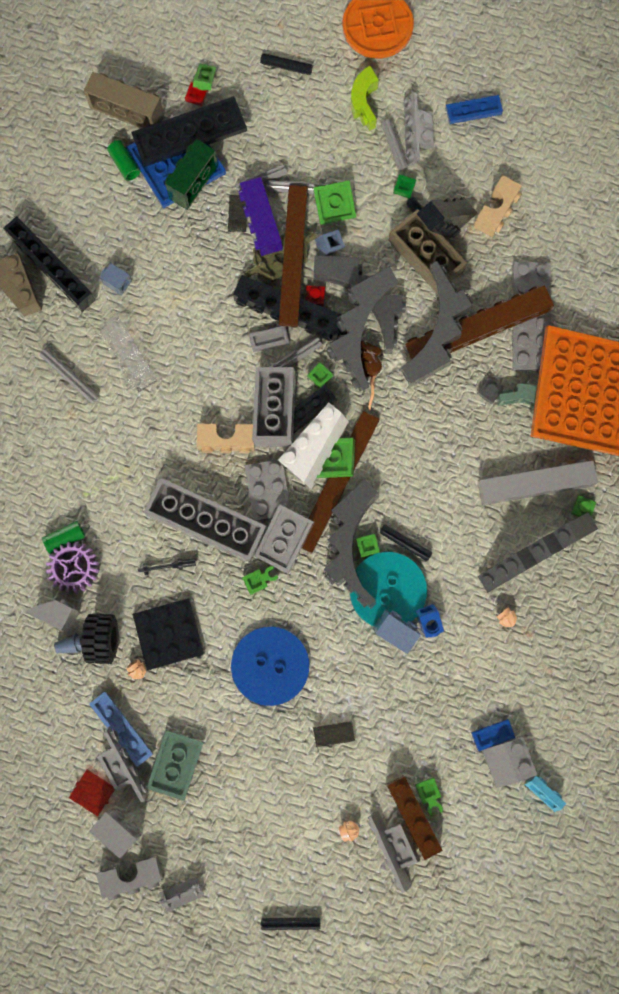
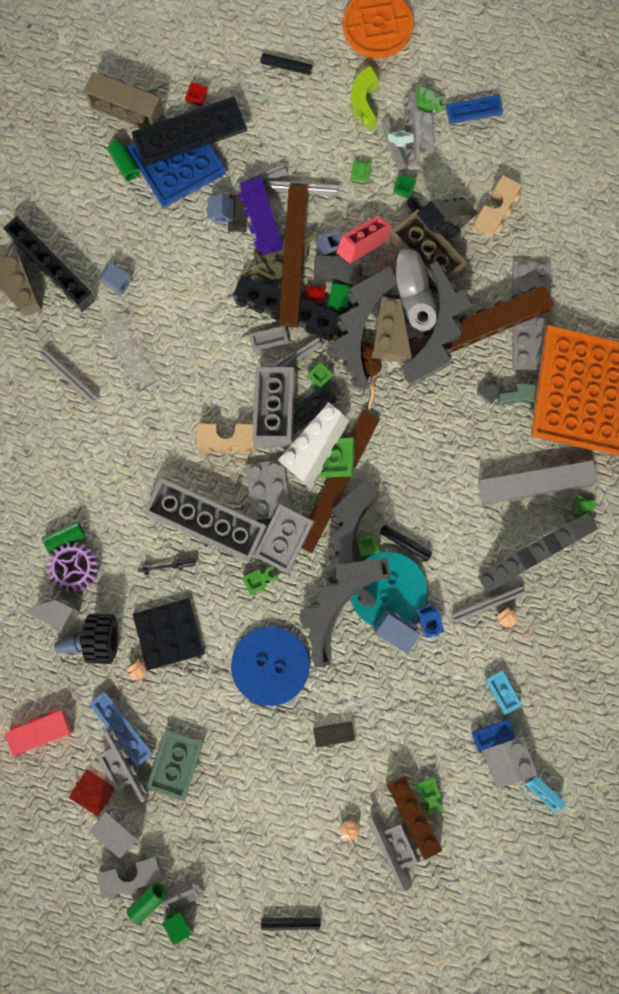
dark green brick [165,139,218,210] -> none
bright green plate [193,63,217,90] -> none
bright green plate [313,180,356,225] -> none
none -> coral brick [5,709,73,756]
none -> green pin [127,882,167,924]
none -> green brick [162,910,193,946]
none -> sand blue brick [207,193,234,225]
none -> dark grey arch [300,558,390,668]
none -> green brick [329,283,351,314]
none -> coral brick [337,216,392,263]
none -> bright green plate [350,160,371,183]
none -> dark tan wedge [371,297,412,364]
none -> light aqua plate [388,130,414,147]
none -> light grey piece [396,249,437,331]
none -> bright green plate [416,86,445,112]
none -> light grey axle [452,585,525,623]
none -> medium azure plate [485,670,522,715]

